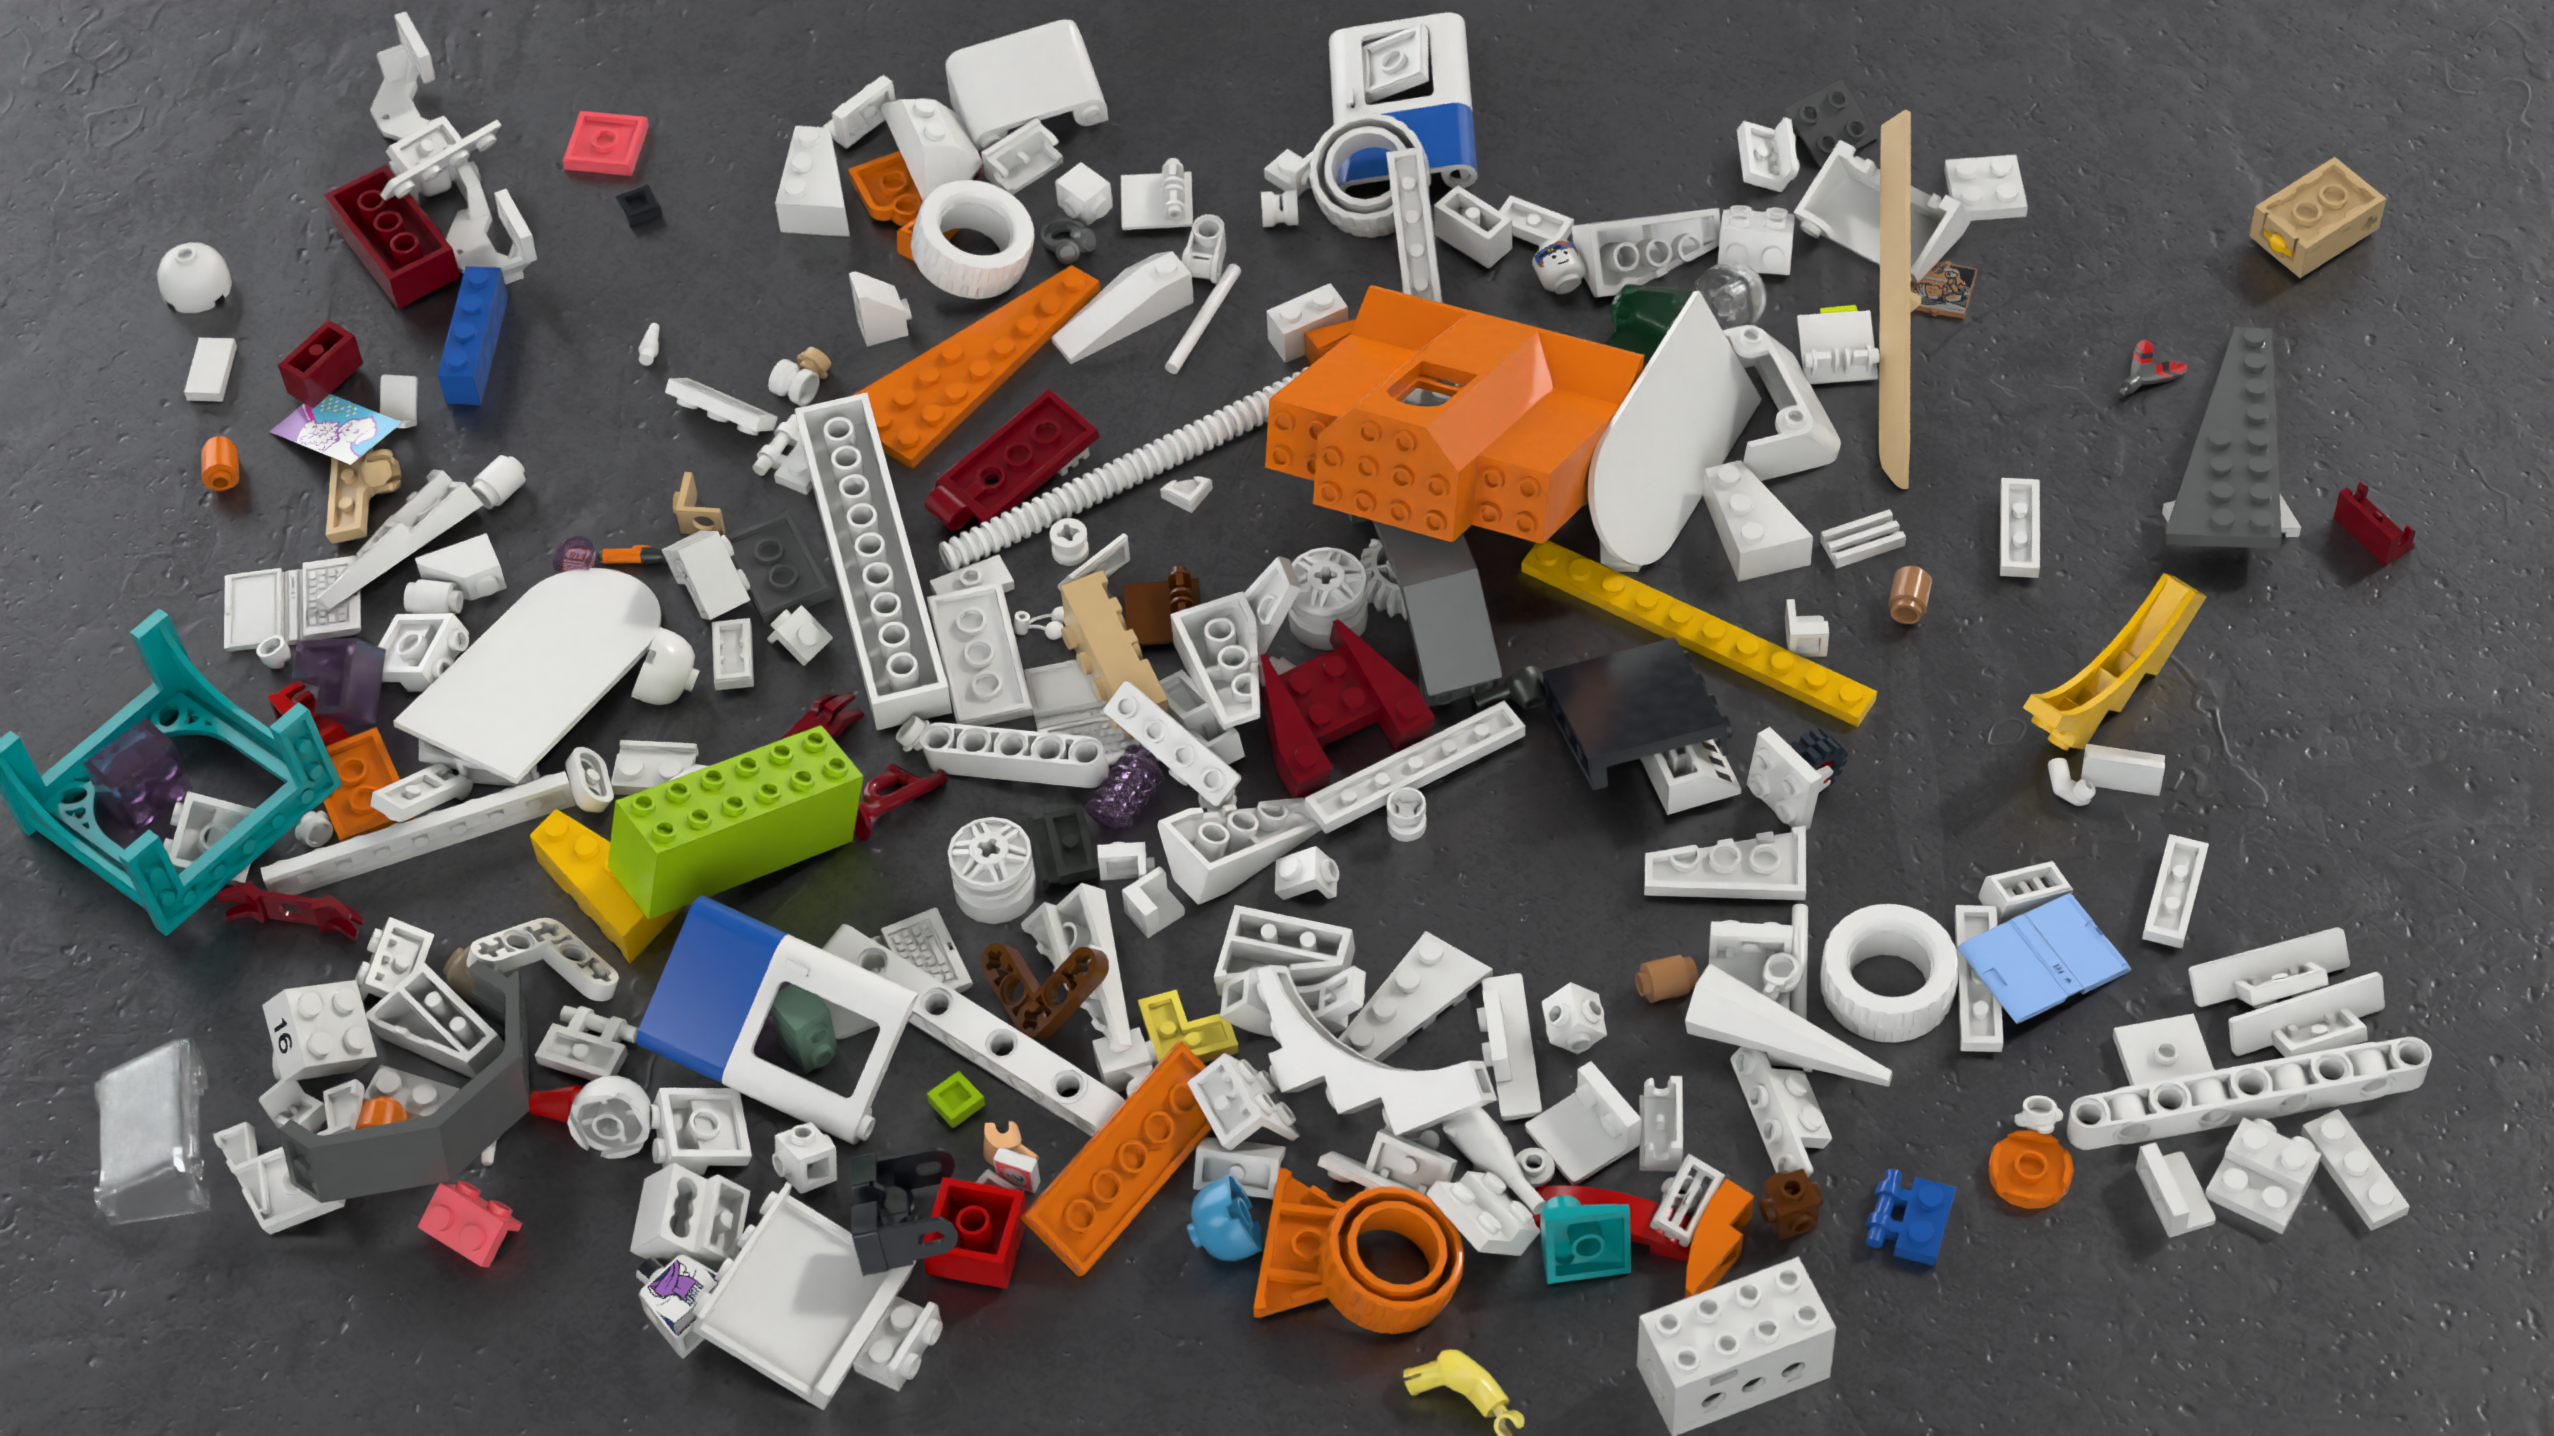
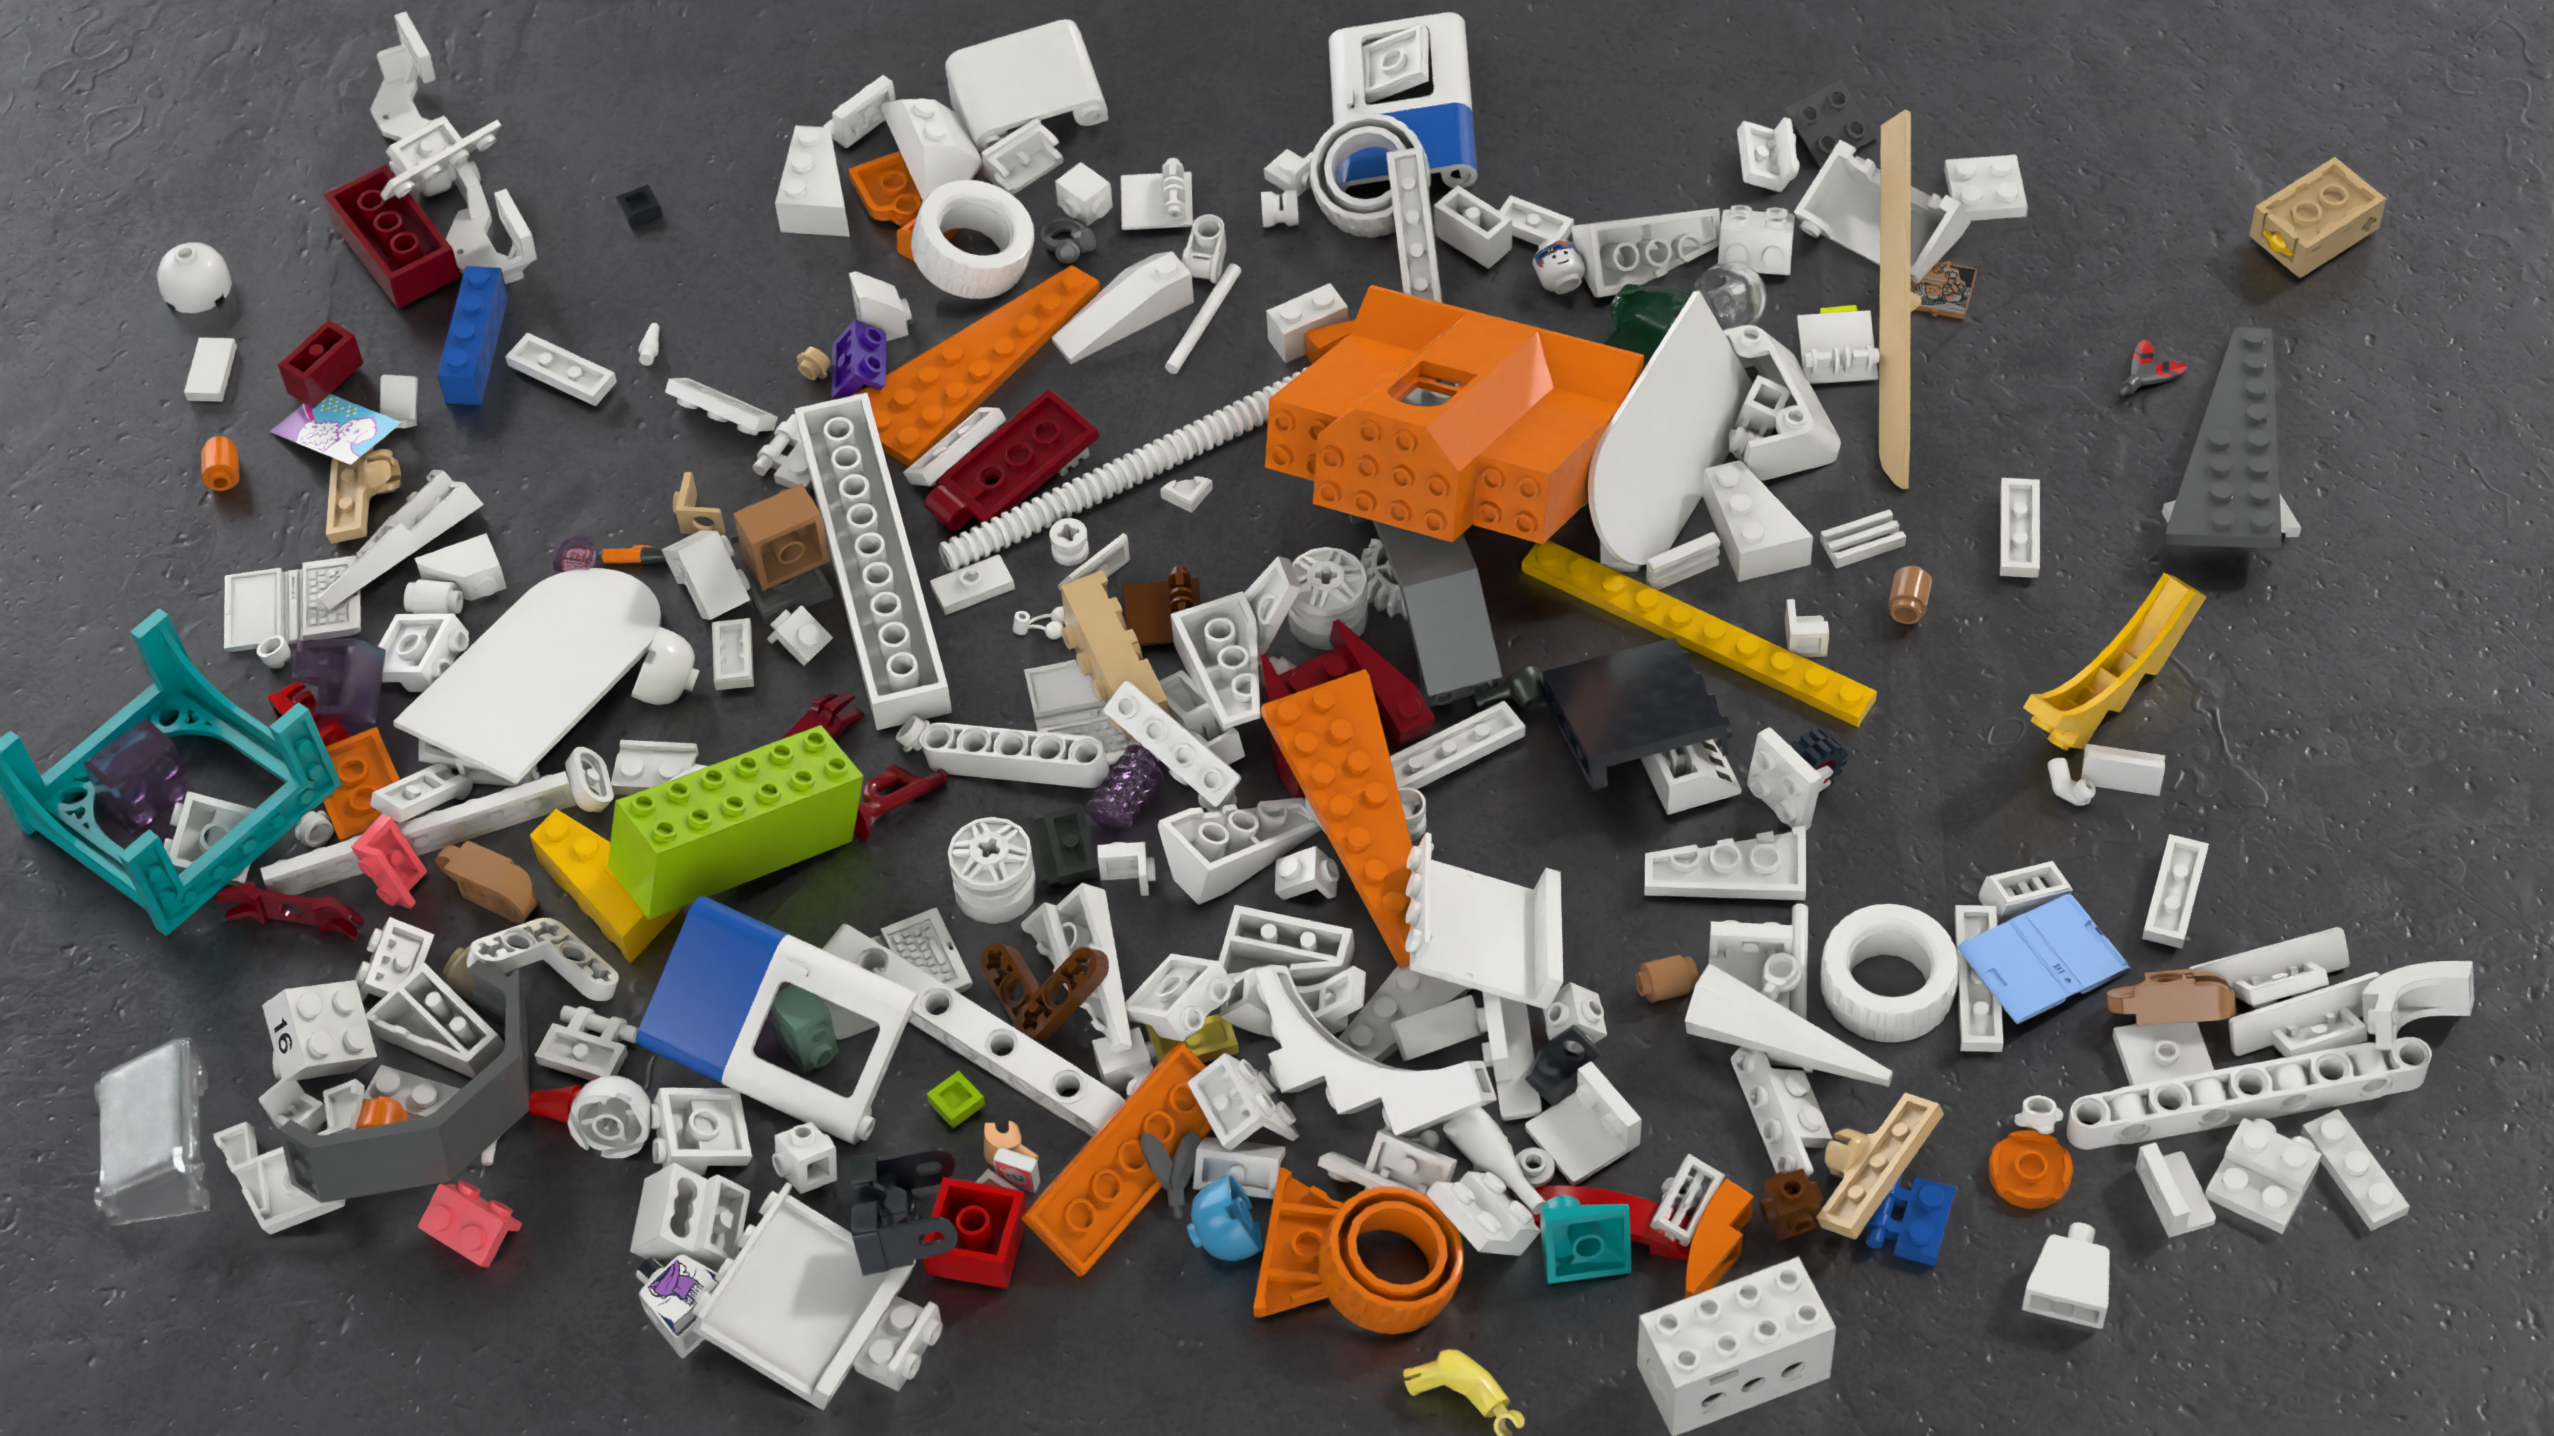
white brick [470,455,525,509] -> none
coral tile [562,111,649,176] -> none
white wheel [768,359,820,406] -> none
white tile [927,581,1034,726] -> none
white panel [1122,867,1185,938] -> none
white hinge [1639,1076,1683,1171] -> none
dark red hinge [2333,481,2416,566] -> none
none -> coral bracket [351,814,428,909]
none -> medium nougat piece [435,840,539,923]
none -> white plate [506,333,617,406]
none -> medium nougat brick [733,484,830,591]
none -> dark purple bracket [832,319,886,400]
none -> white plate [903,407,1007,487]
none -> white plate [1125,954,1235,1041]
none -> dark grey piece [1140,1131,1200,1219]
none -> orange wing [1261,669,1413,969]
none -> white slope [1390,995,1485,1062]
none -> white panel [1405,832,1563,1010]
none -> black bracket [1525,1025,1602,1106]
none -> white tile [1646,532,1720,590]
none -> white brick [1728,375,1791,461]
none -> tan plate [1816,1093,1944,1240]
none -> white torso [2022,1223,2109,1329]
none -> medium nougat piece [2107,969,2236,1025]
none -> white arch [2362,961,2474,1050]

